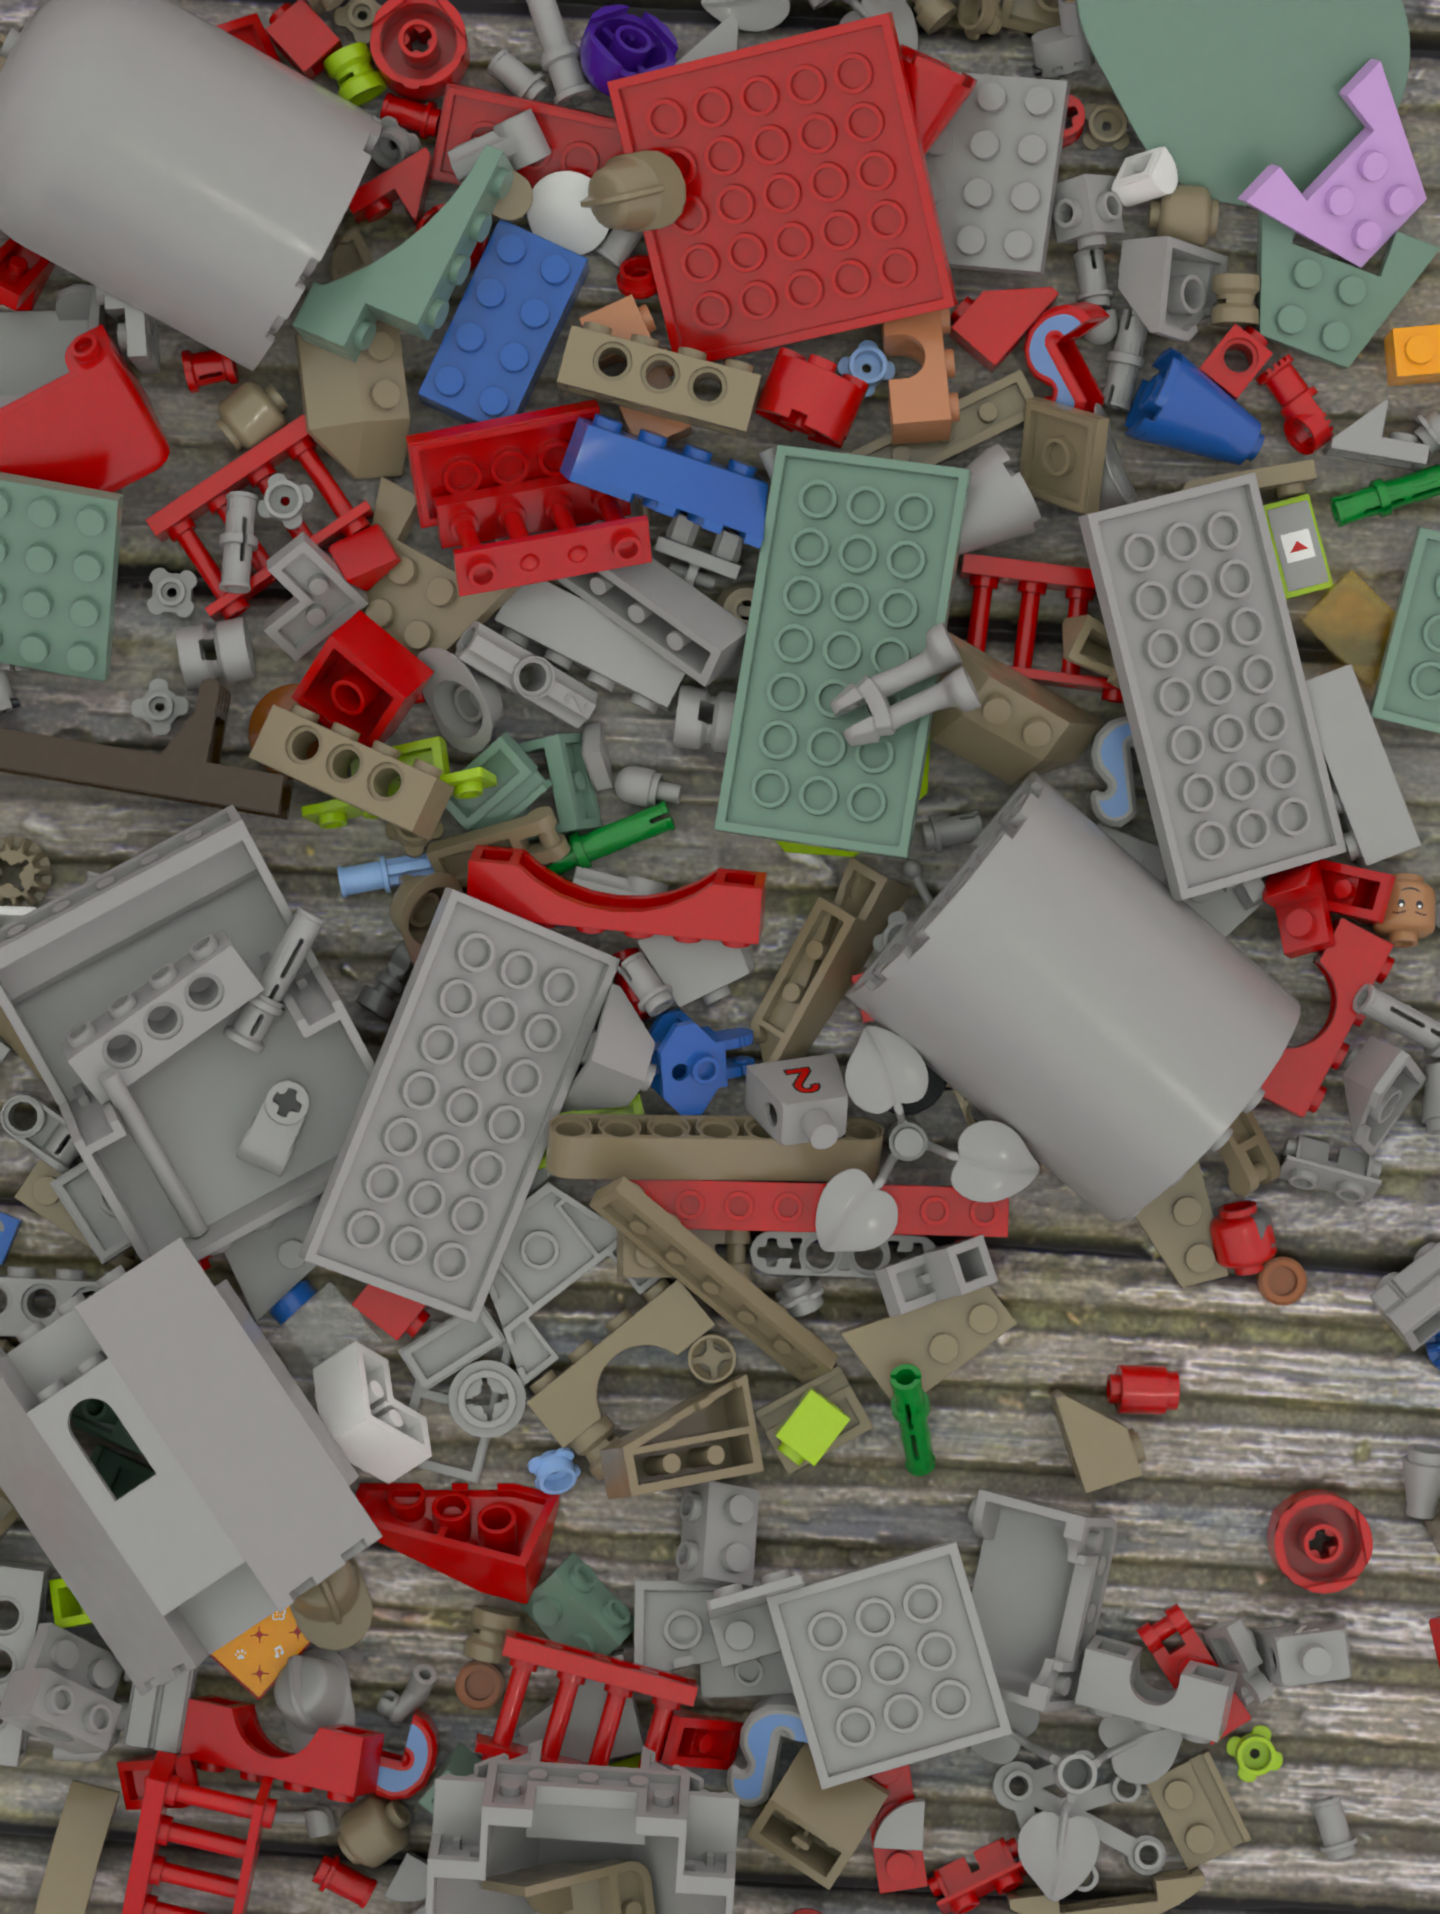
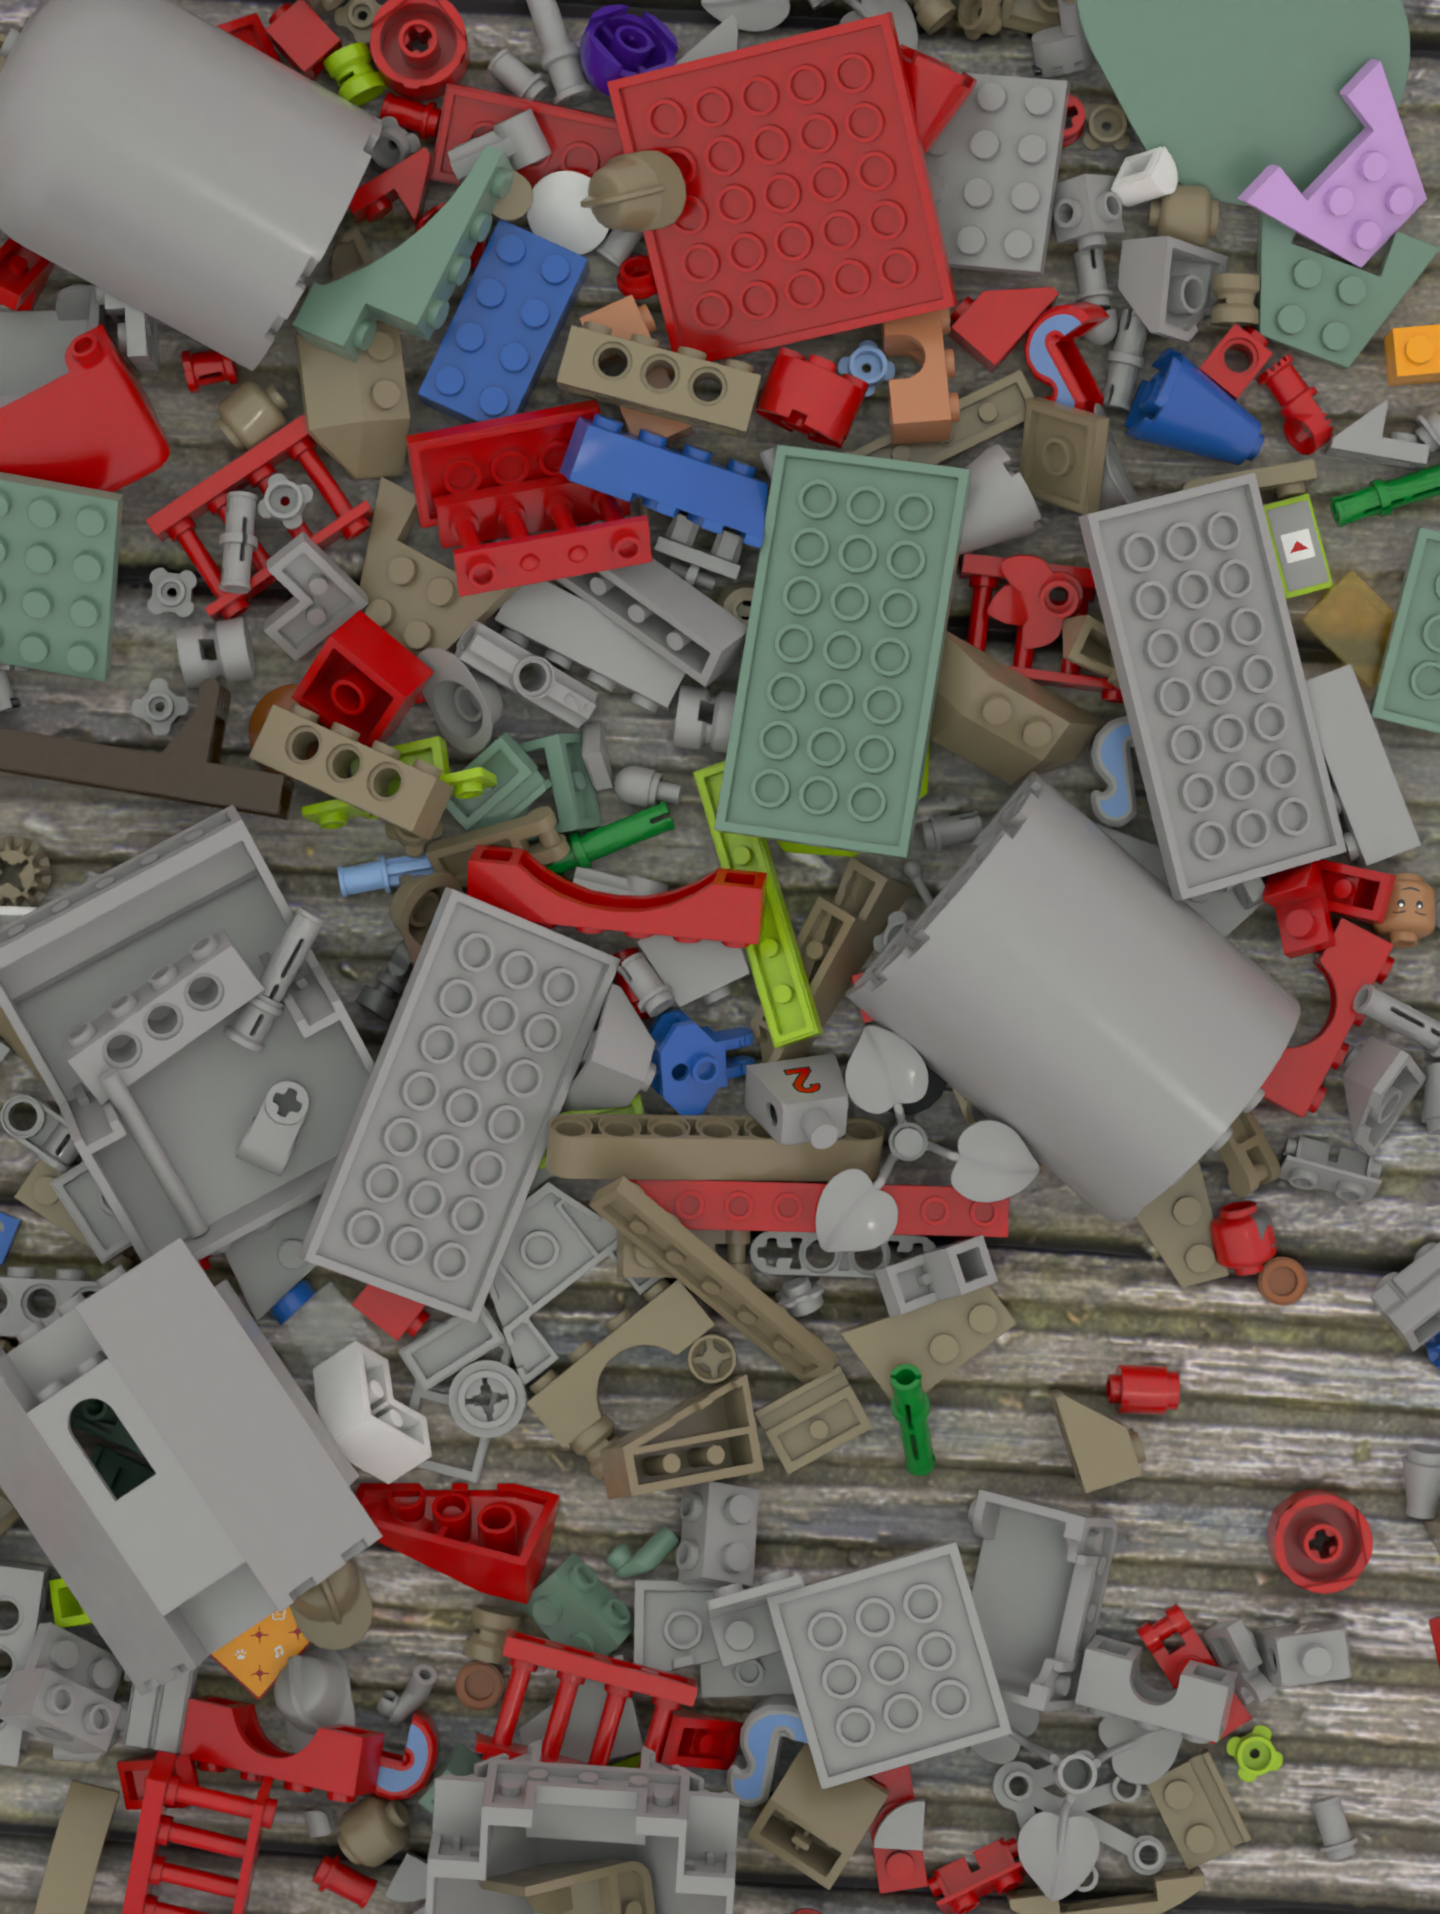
red slope [328,524,401,591] -> none
light blue plate [527,1447,581,1495] -> none
lime brick [775,1386,850,1466] -> none
light grey piece [830,622,982,746] -> none
none -> sand green arm [606,1526,679,1578]
none -> lime tile [693,761,824,1049]
none -> red plate [987,554,1083,649]

